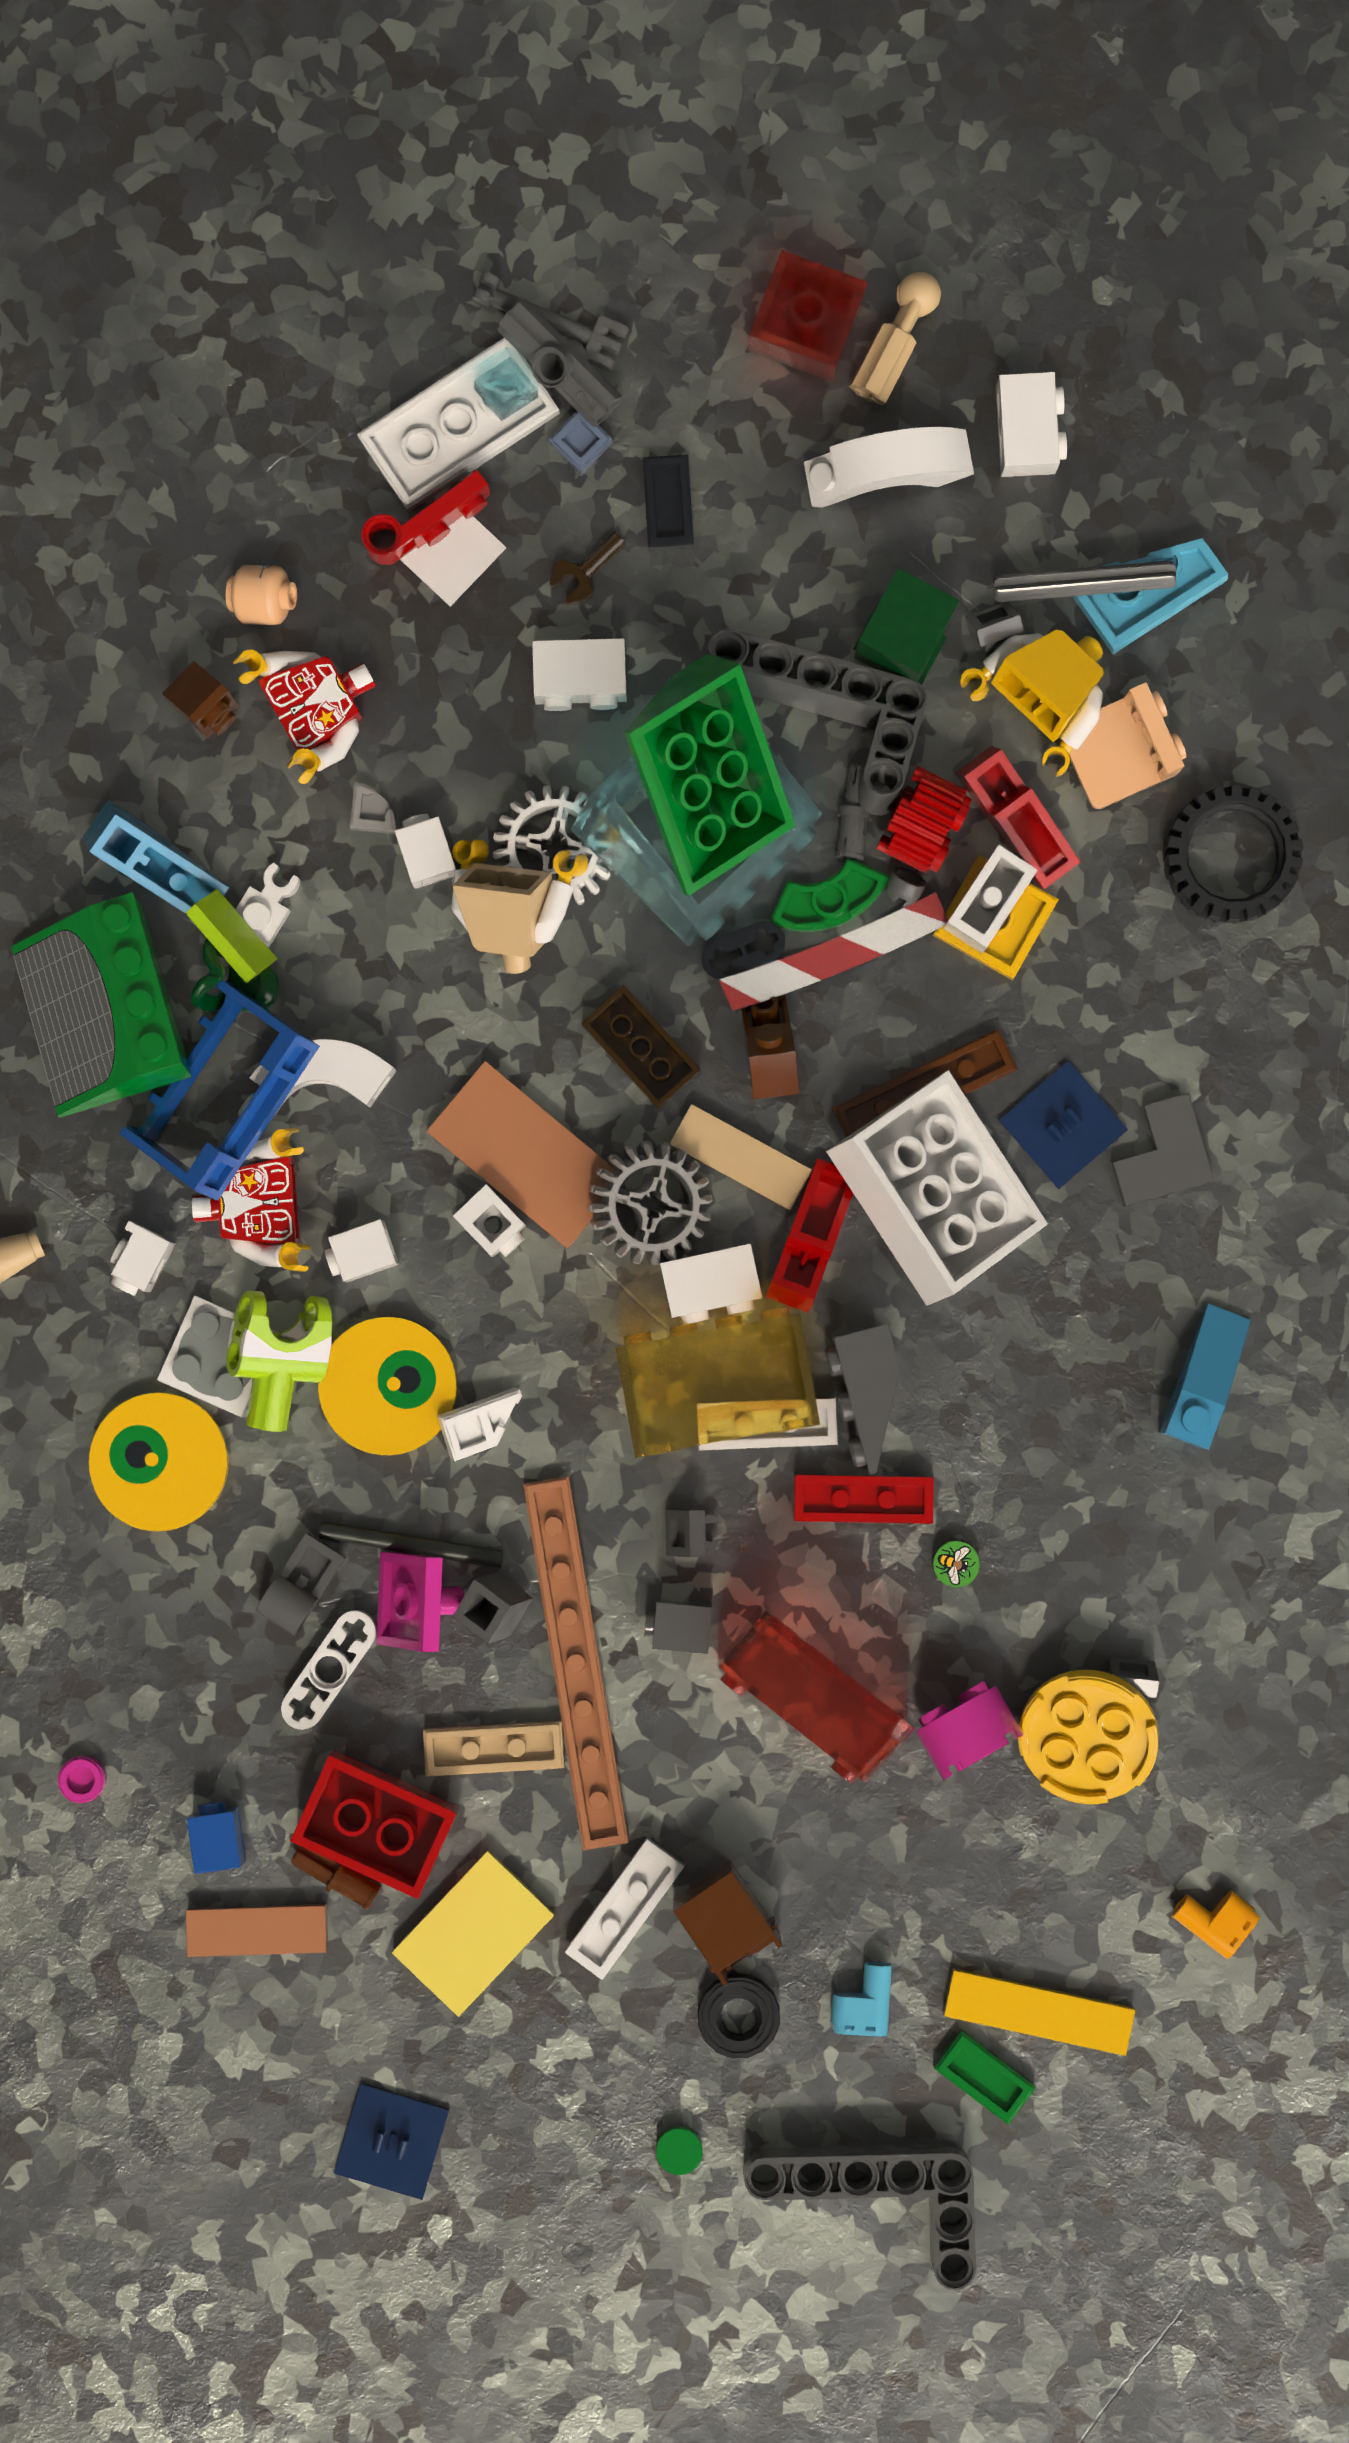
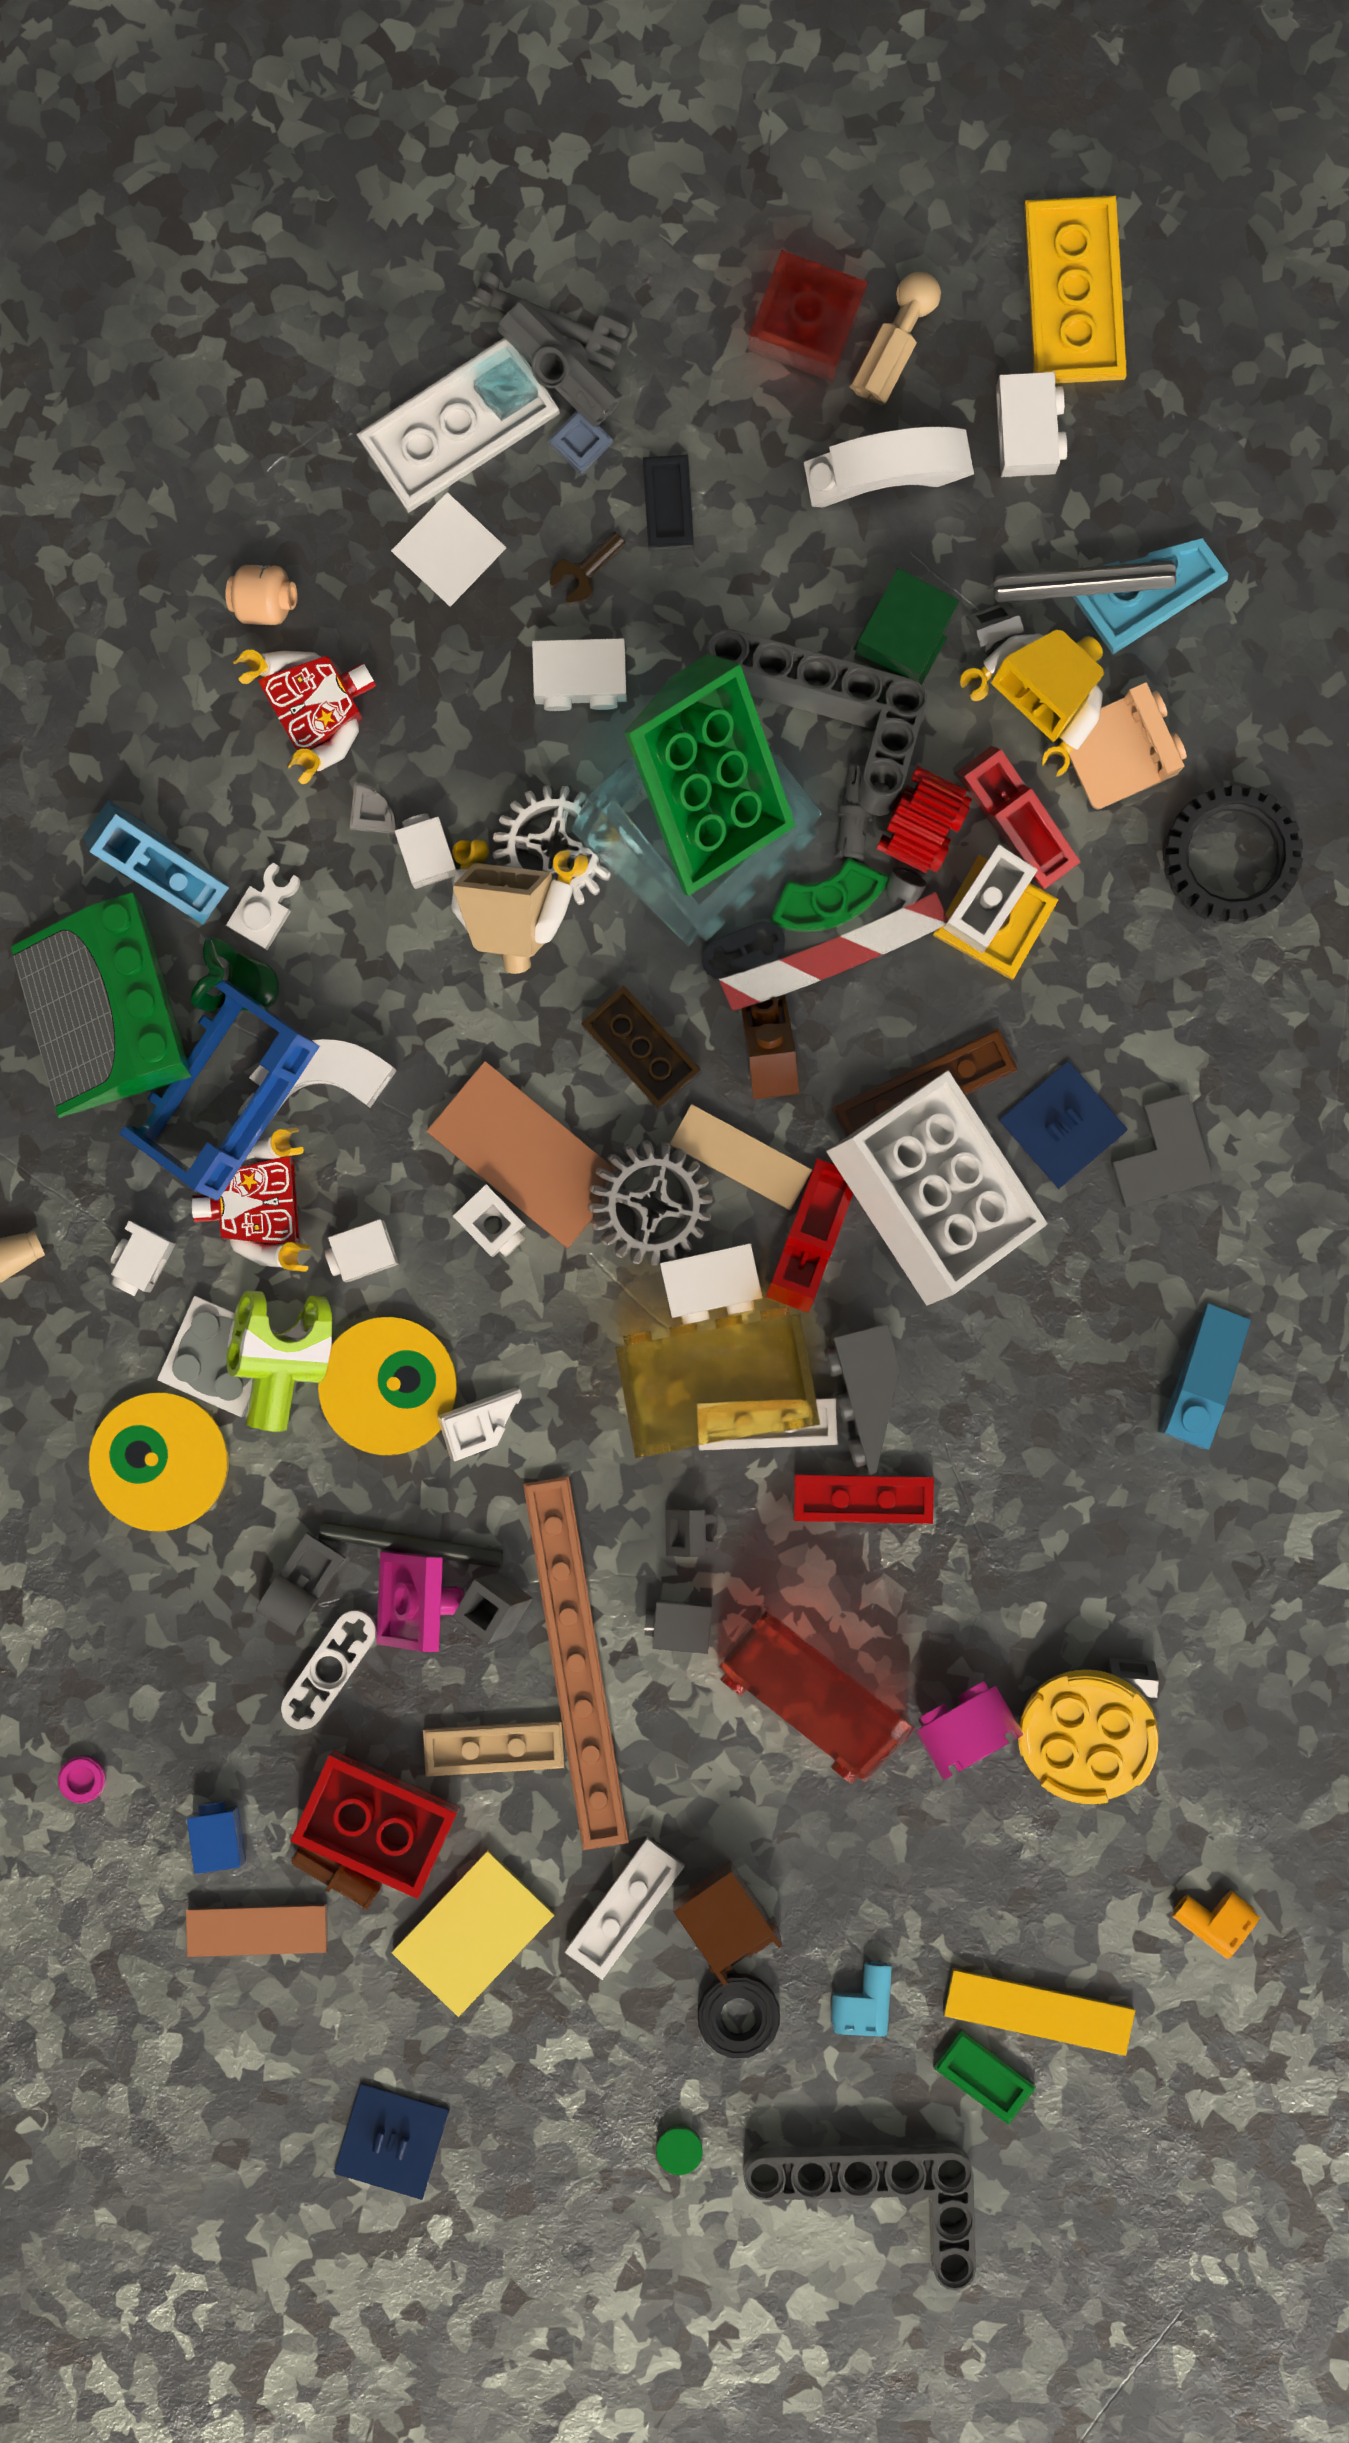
reddish brown slope [162,661,239,739] -> none
lime tile [186,889,278,983] -> none
red plate [361,470,490,565] -> none
tile [932,1540,980,1587] -> none
none -> yellow tile [1024,196,1127,383]

